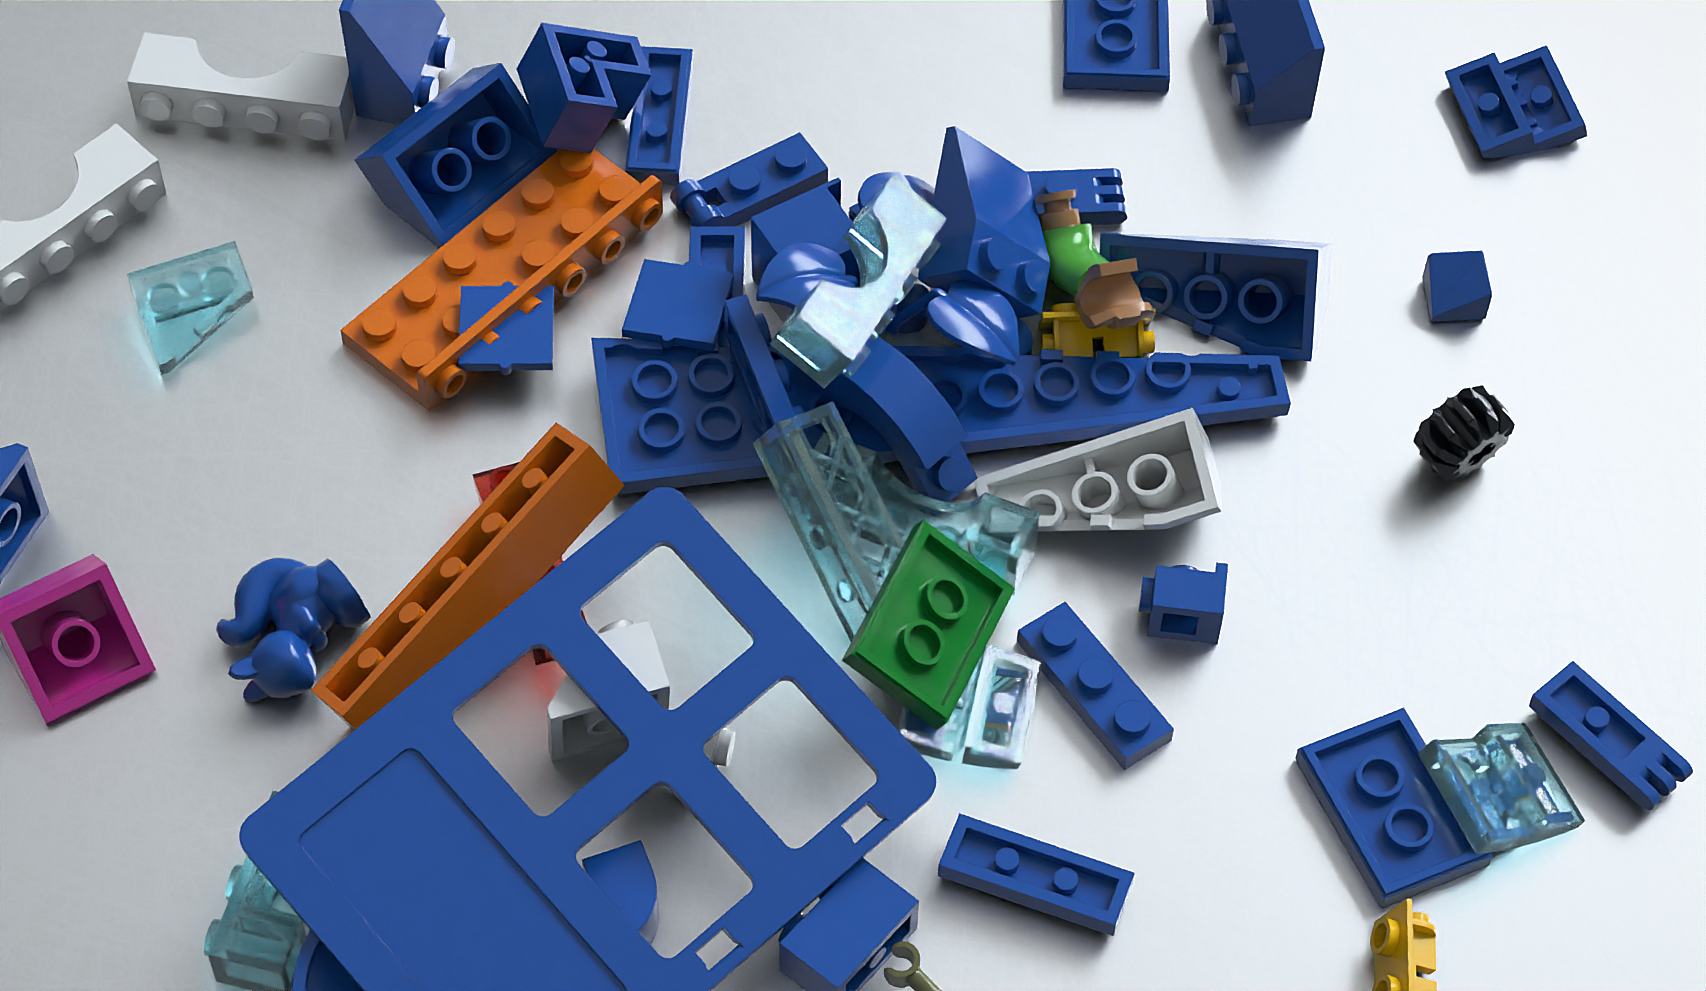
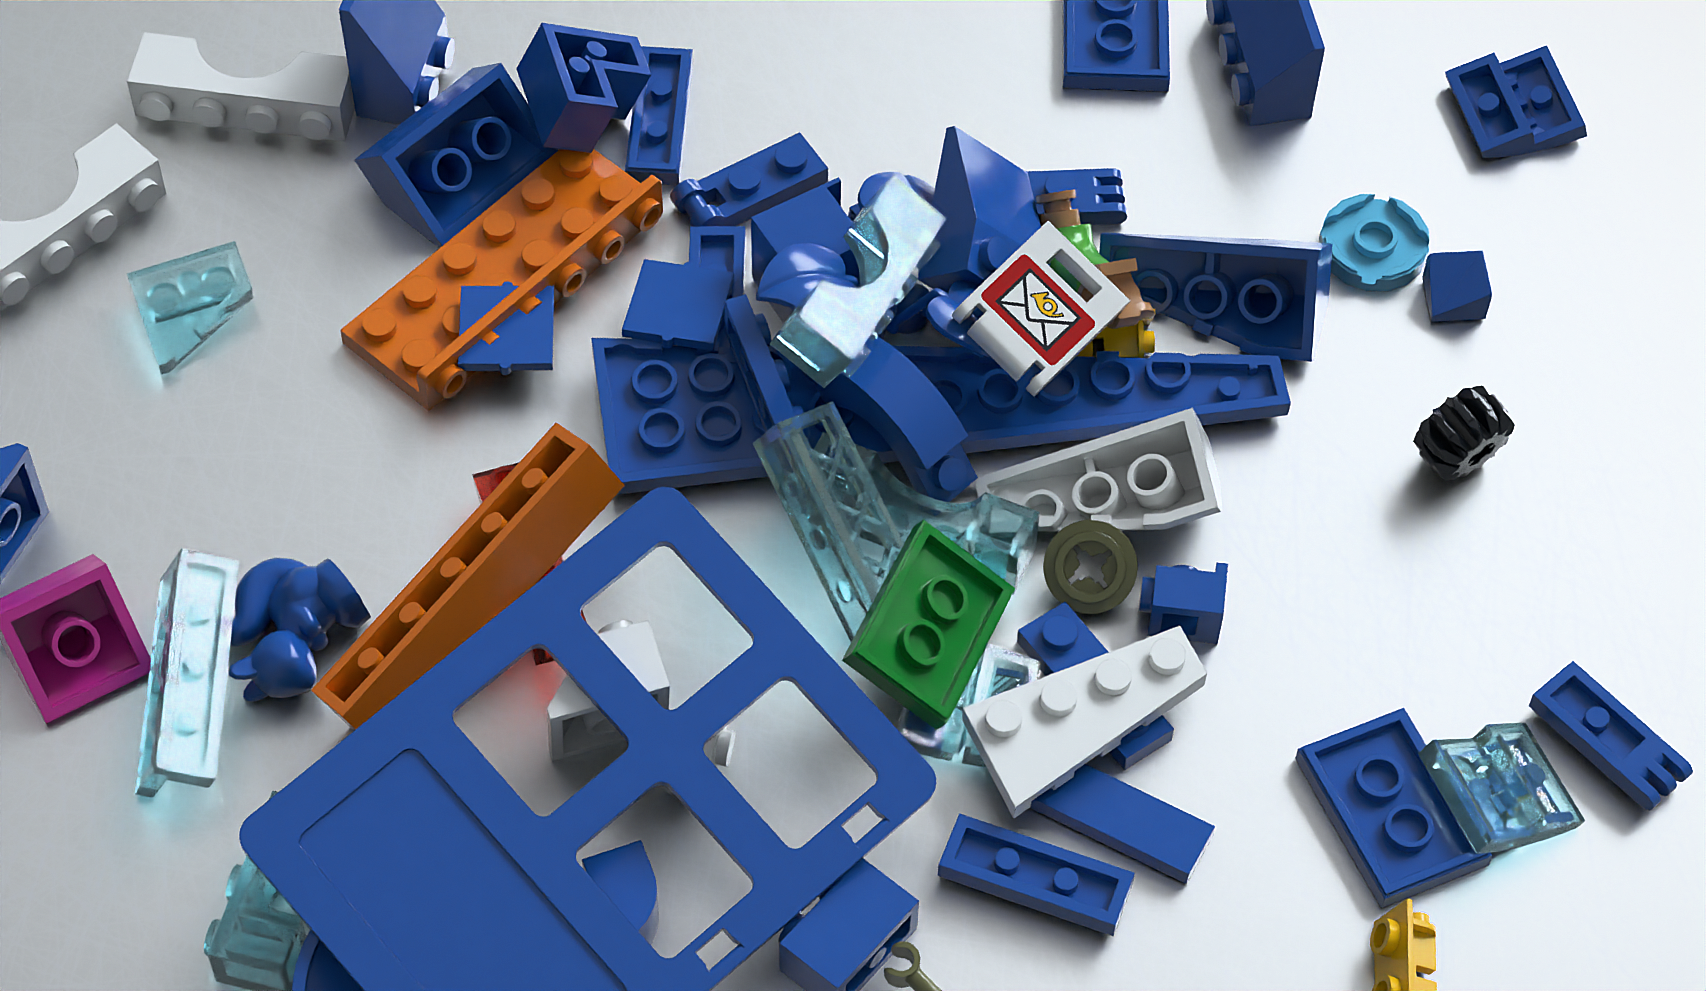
none -> clear light blue fence [135,548,239,798]
none -> container [951,221,1130,396]
none -> white wing [962,626,1207,819]
none -> blue tile [1030,764,1215,884]
none -> olive gear [1043,519,1138,614]
none -> medium azure tile [1319,194,1430,291]

